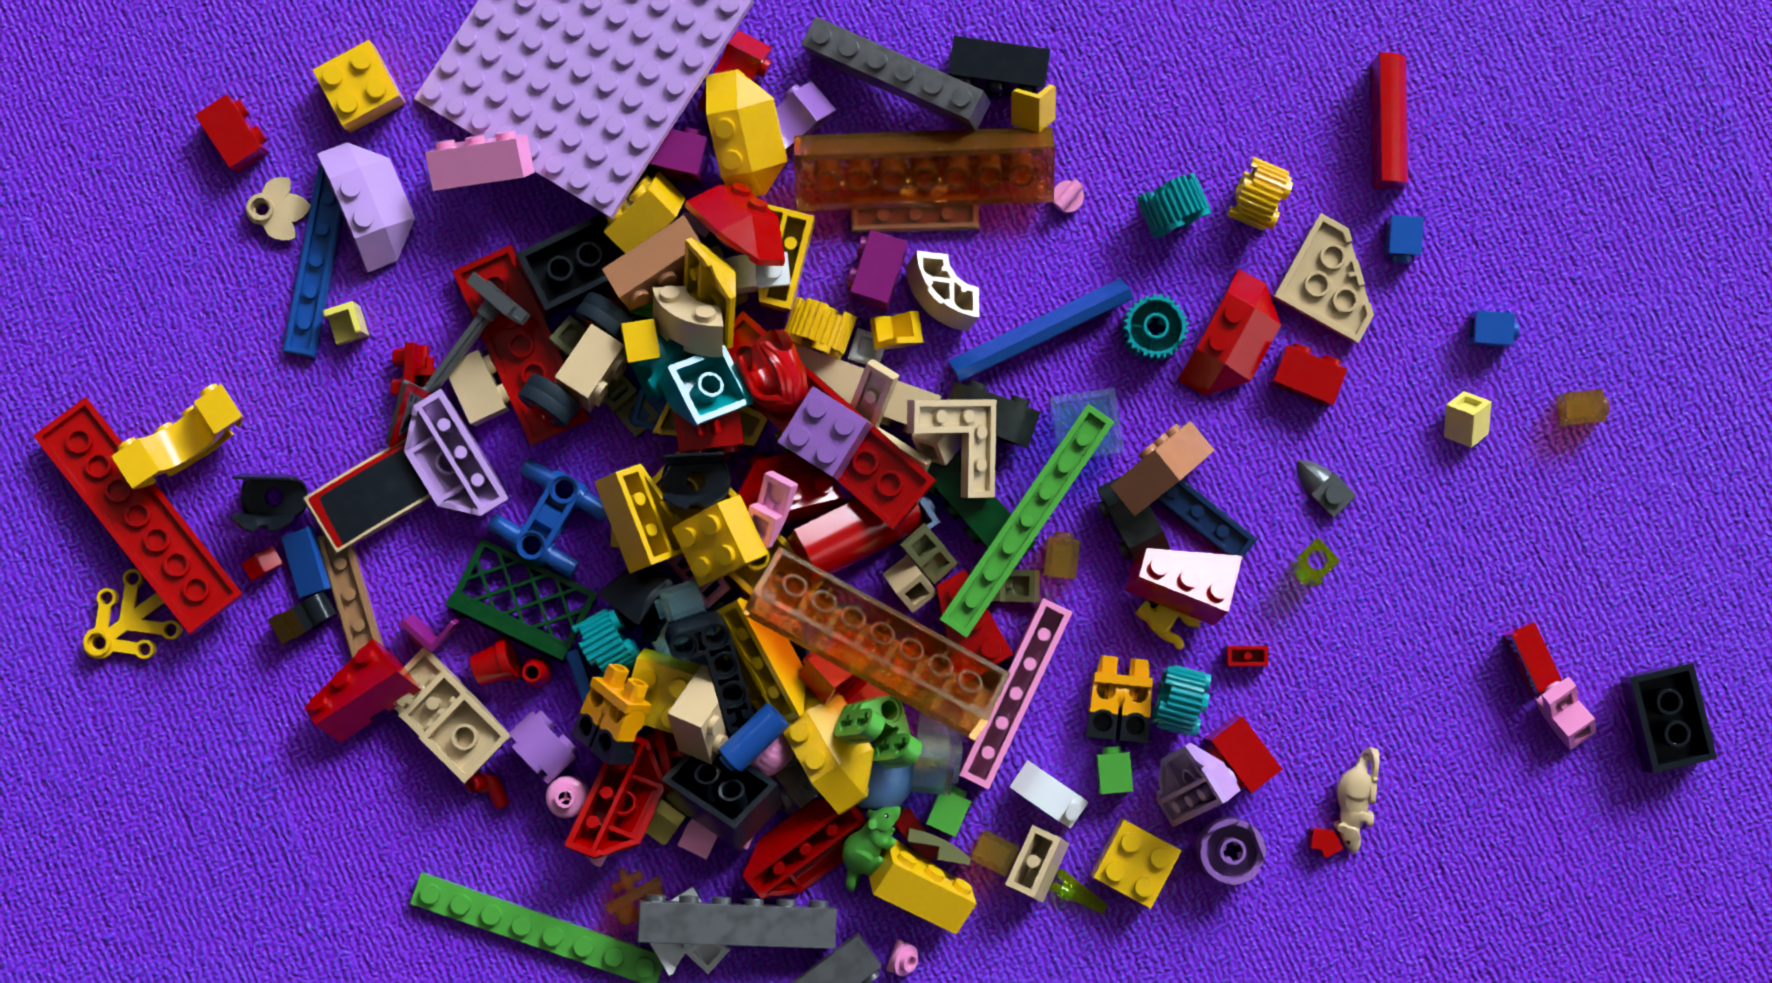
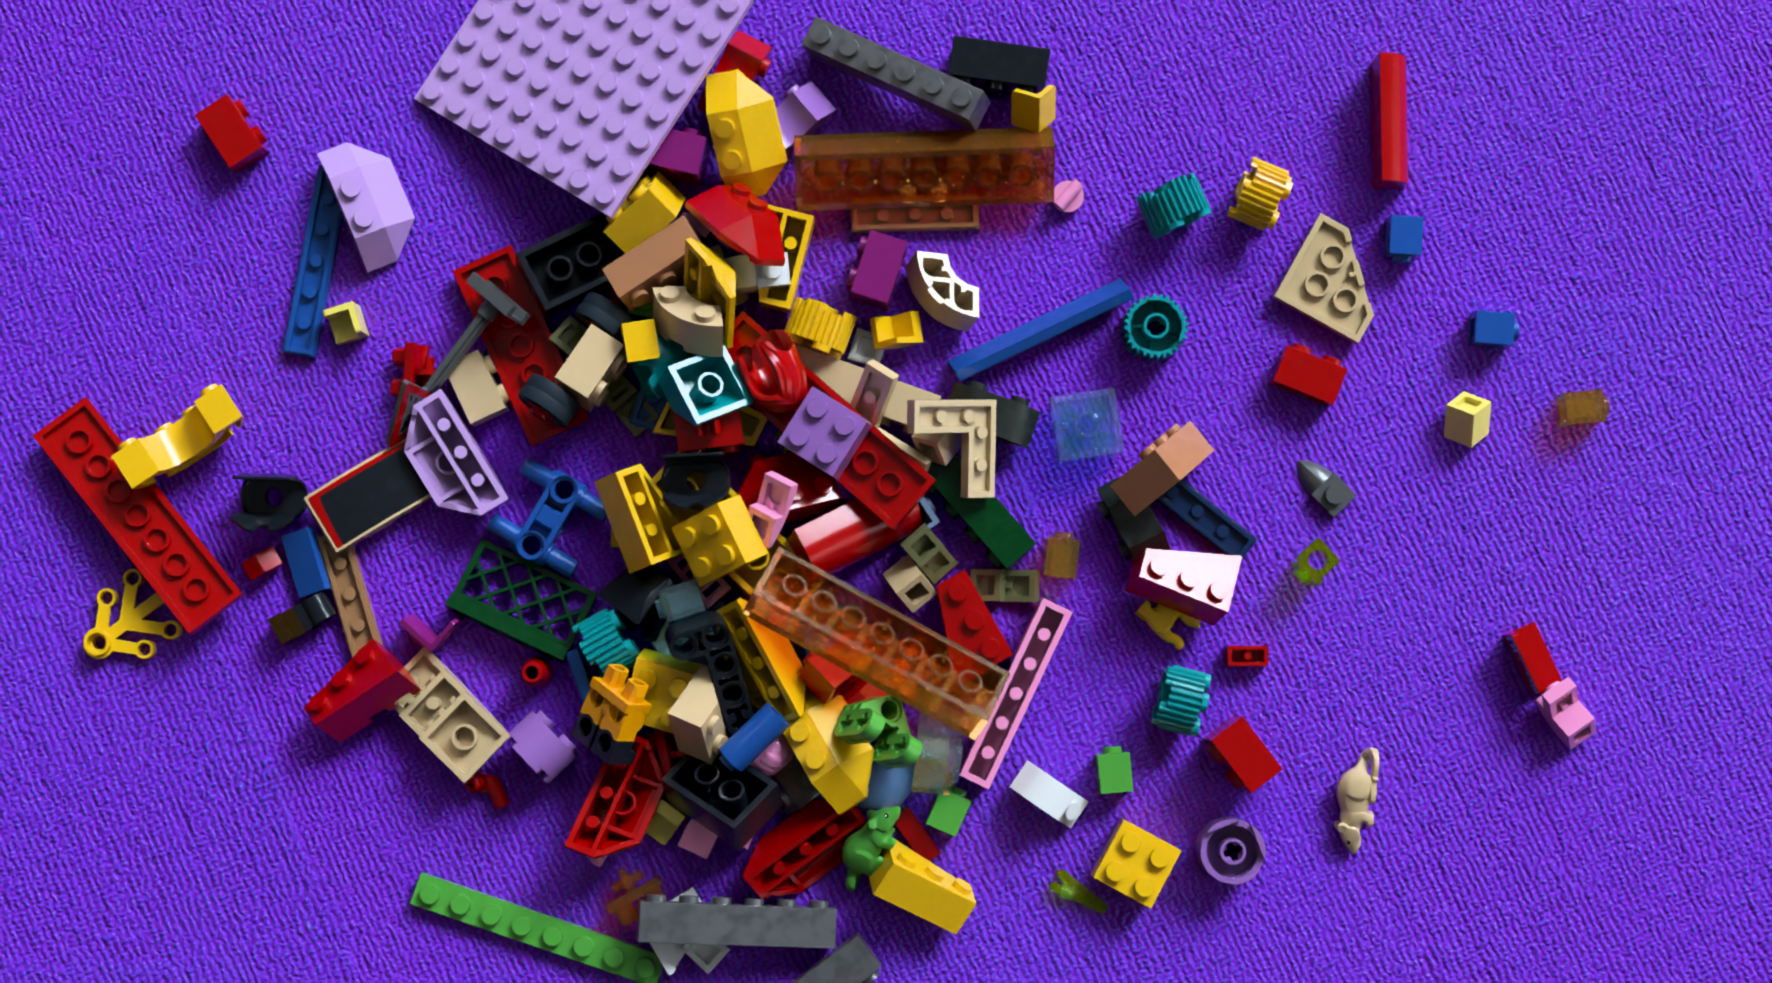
tan plate [246,177,311,241] -> none
yellow brick [312,40,406,133] -> none
bright pink wedge [425,130,535,191] -> none
red piece [470,637,521,686] -> none
bright pink head [545,775,589,819] -> none
bright pink plate [886,939,918,976] -> none
olive slope [906,827,971,865] -> none
bright green plate [939,404,1114,638] -> none
clear yellow brick [969,828,1020,876] -> none
tan brick [1005,825,1069,903] -> none
light orange hips [1084,655,1153,743] -> none
lavender wedge [1156,743,1241,827] -> none
red wedge [1177,269,1281,396] -> none
red piece [1308,827,1344,858] -> none
black brick [1619,662,1717,773] -> none

